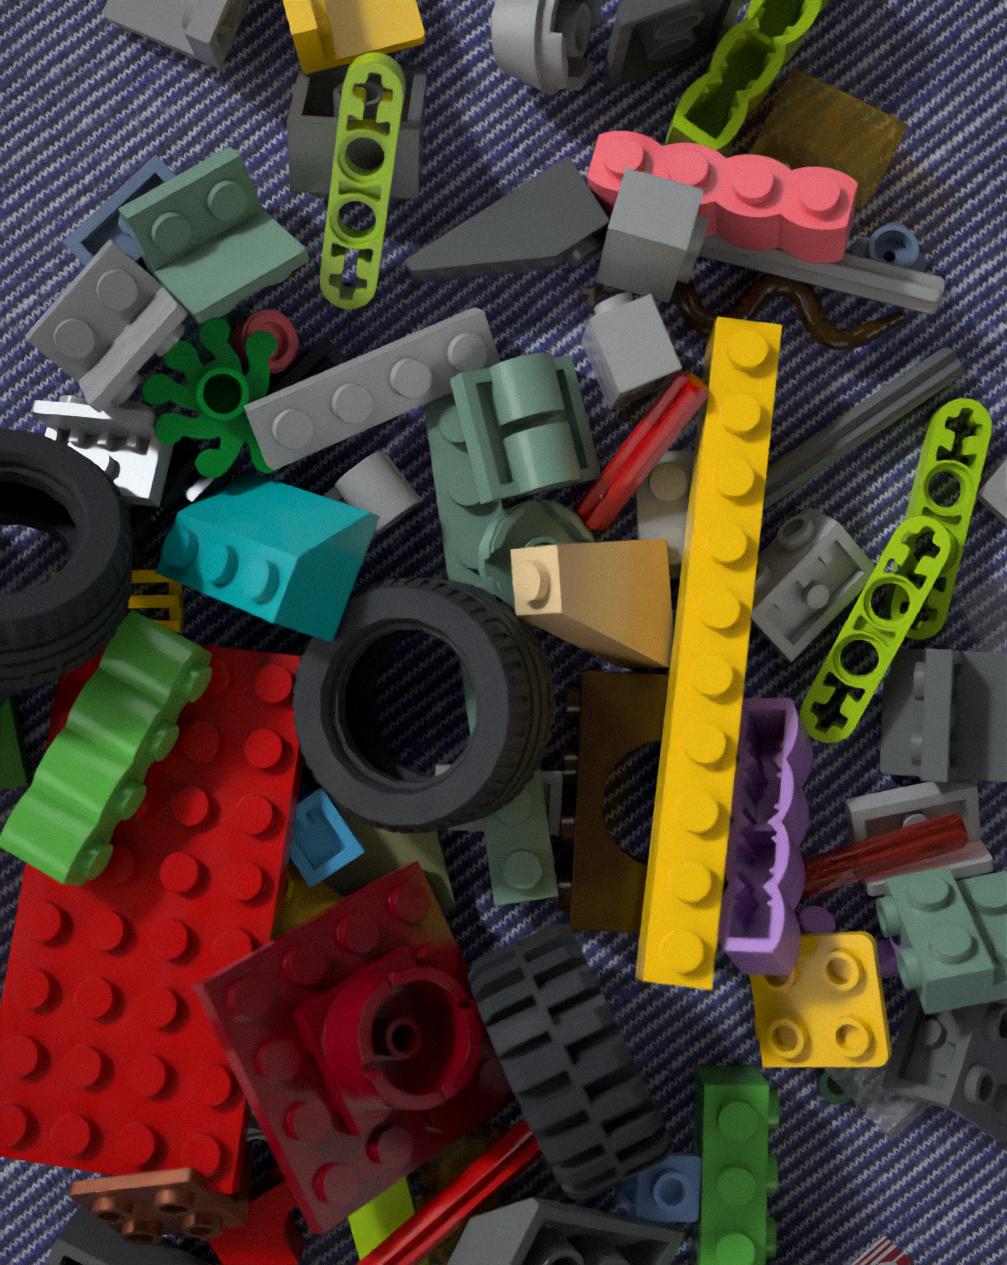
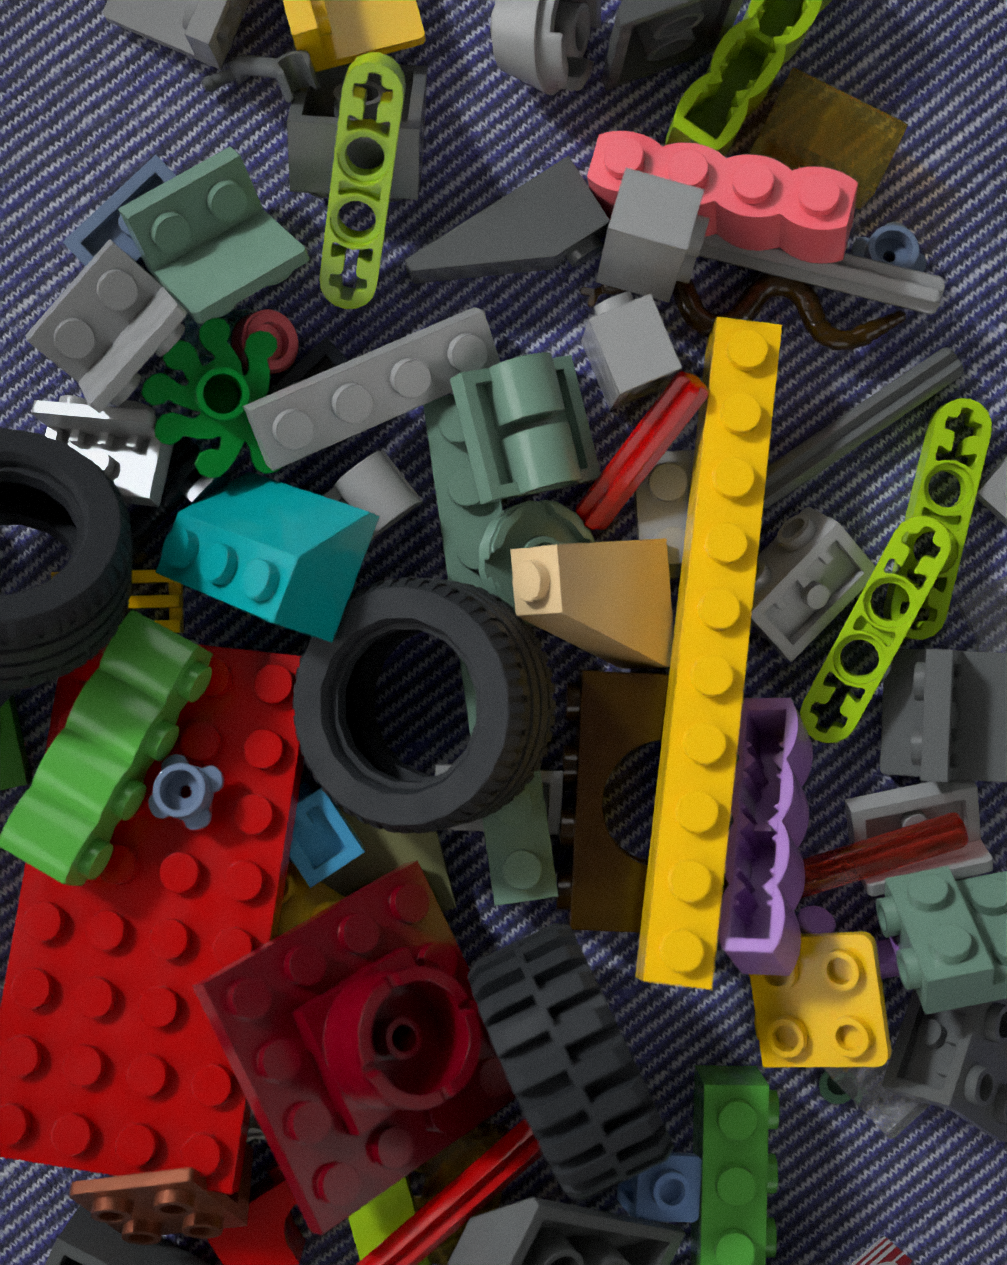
none -> sand blue plate [149,754,224,830]
none -> dark grey piece [201,50,321,103]

